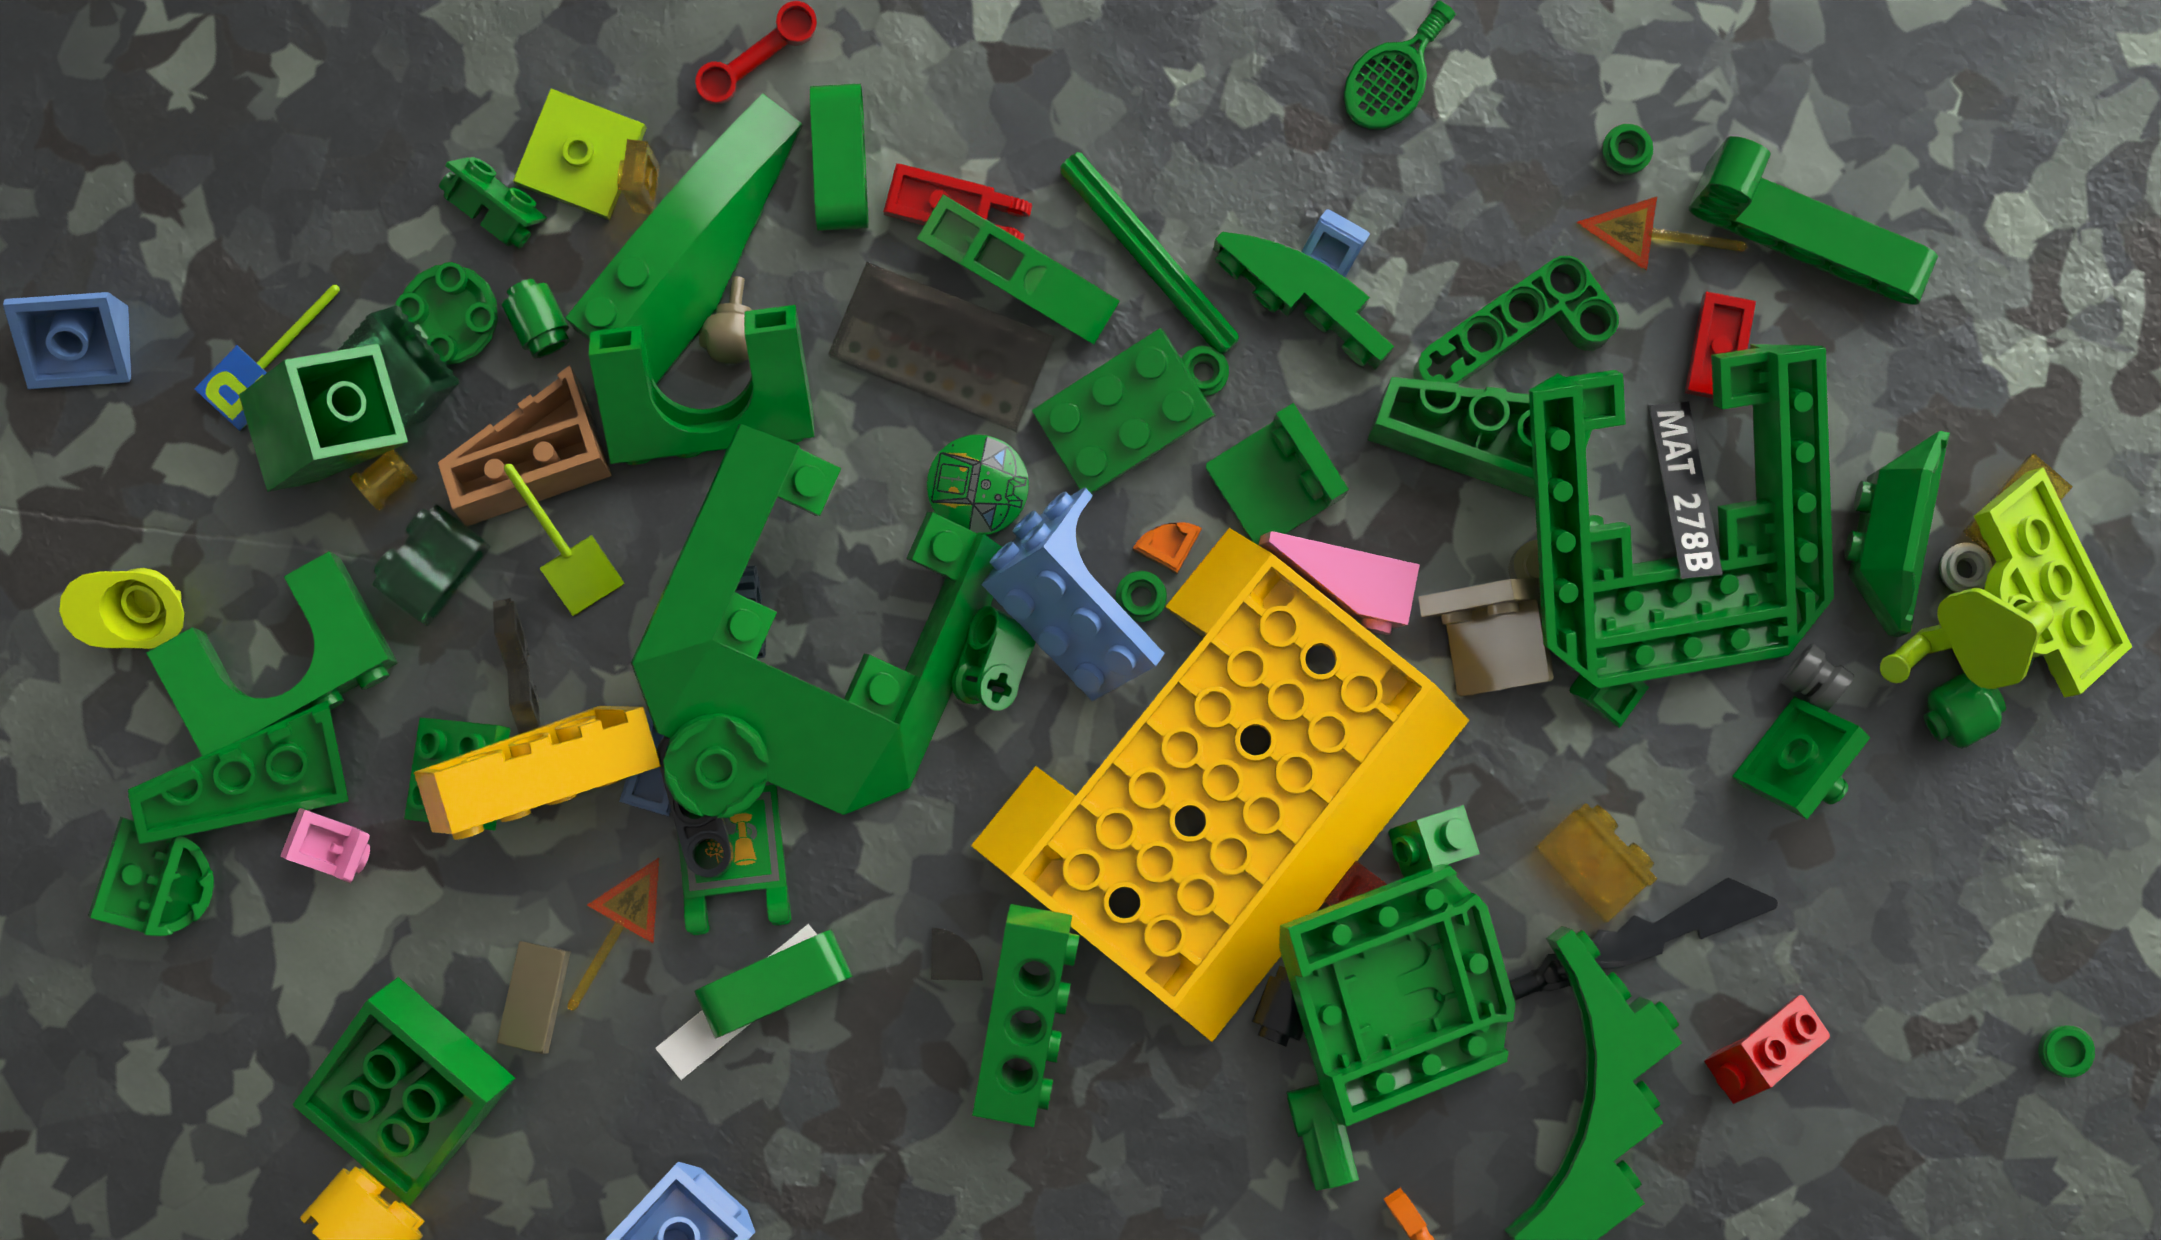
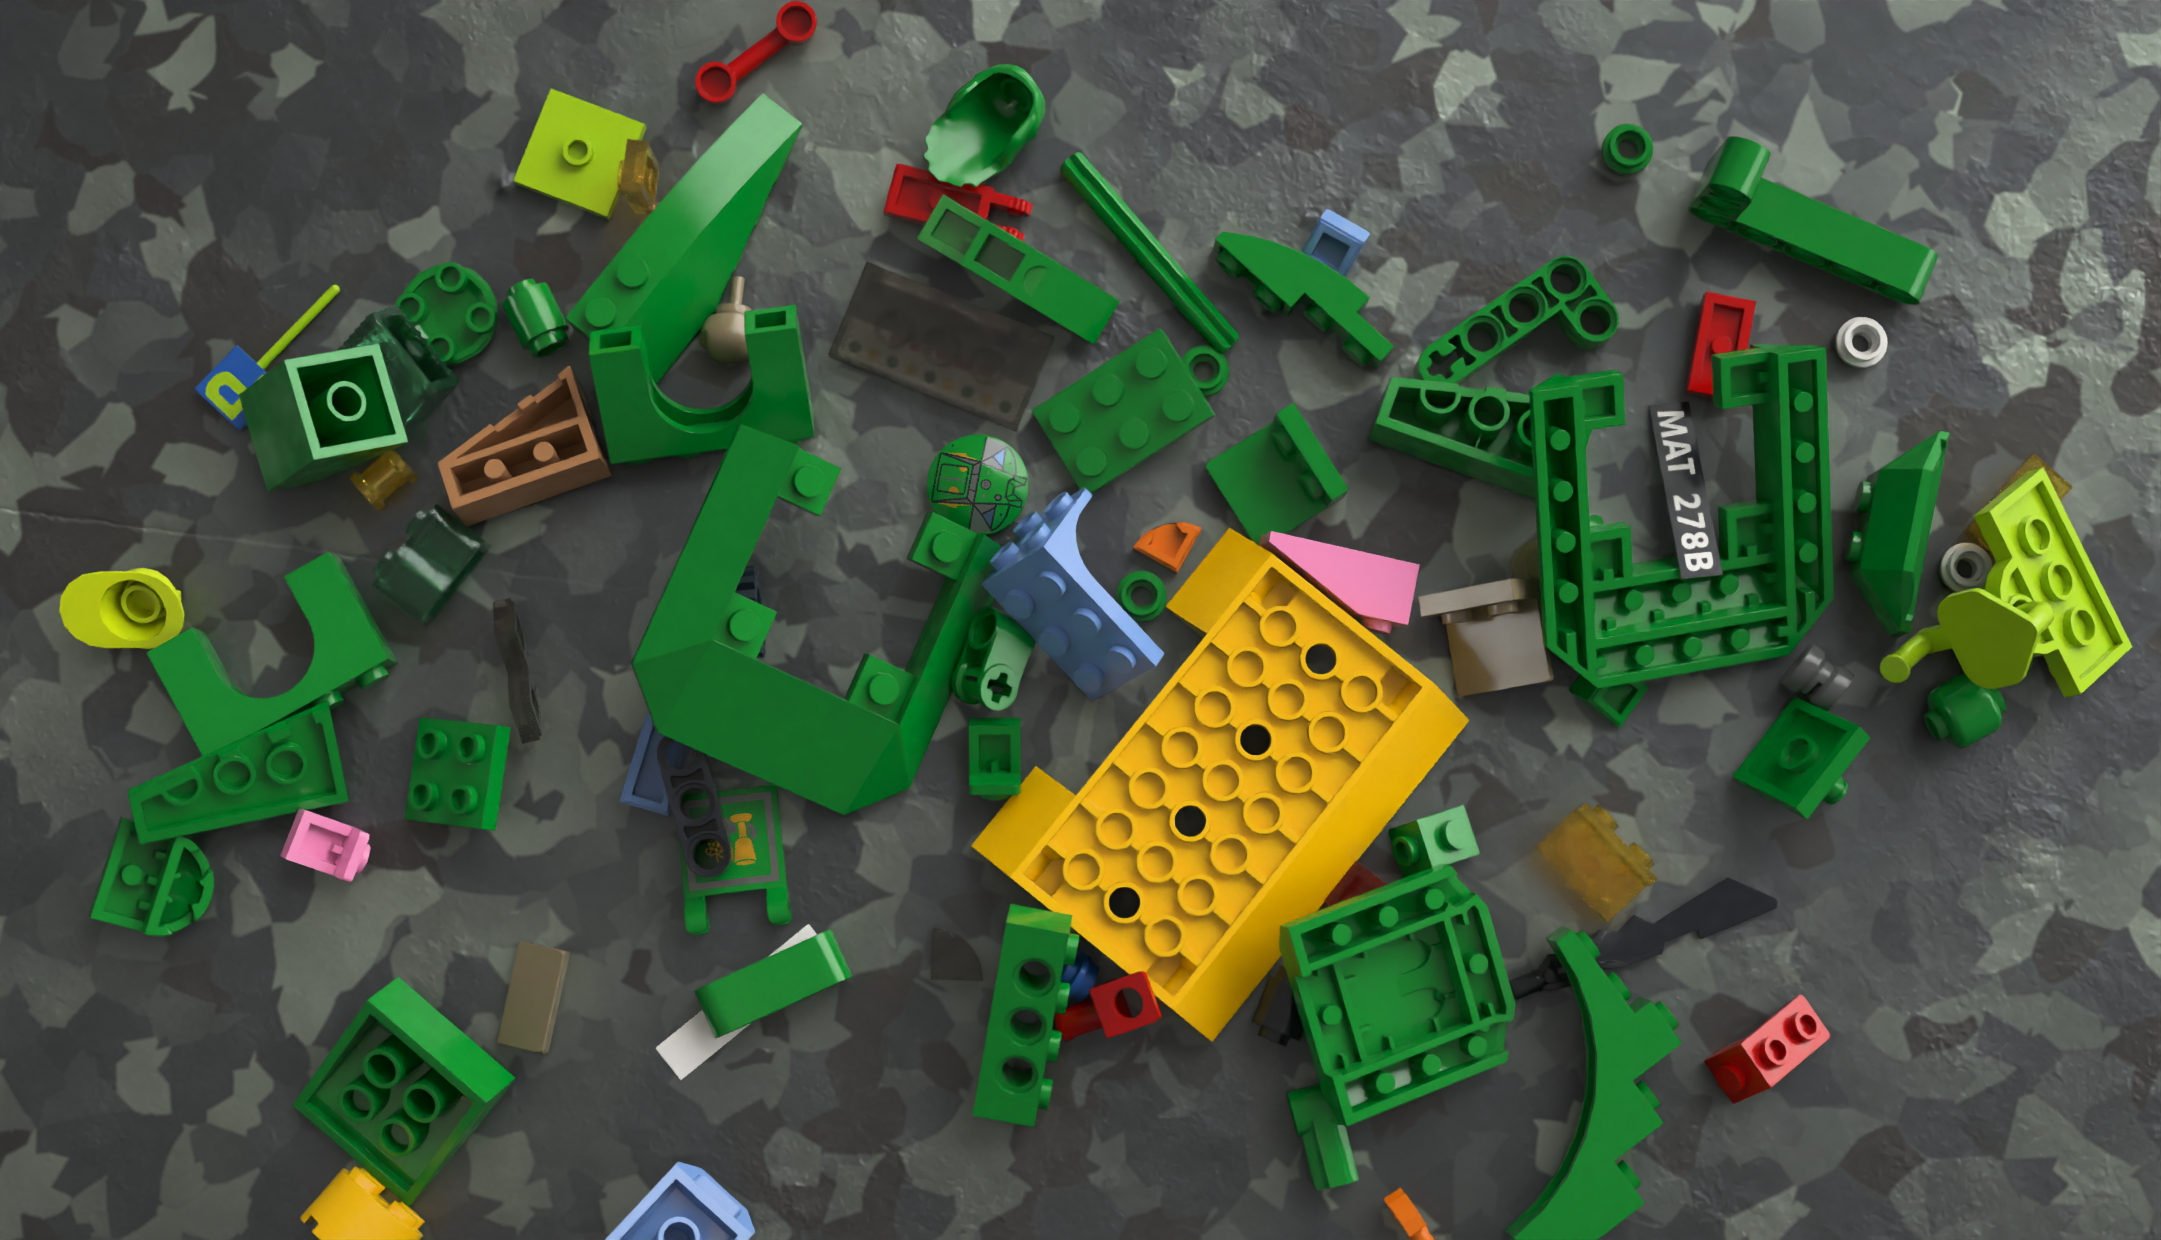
medium blue slope [3,292,131,389] -> none
yellow wedge [414,706,661,840] -> none
green hinge [439,157,547,249] -> none
lime piece [504,463,625,616] -> none
clear yellow piece [567,857,660,1011] -> none
green tile [664,713,769,818] -> none
green beam [810,84,869,231] -> none
green piece [1343,0,1456,130] -> none
clear yellow piece [1577,196,1747,270] -> none
green tile [2038,1025,2095,1078] -> none
none -> green hair [924,64,1046,188]
none -> green bracket [969,718,1021,800]
none -> red bracket [1055,971,1162,1041]
none -> blue plate [1061,951,1099,1002]
none -> white plate [1835,317,1888,368]

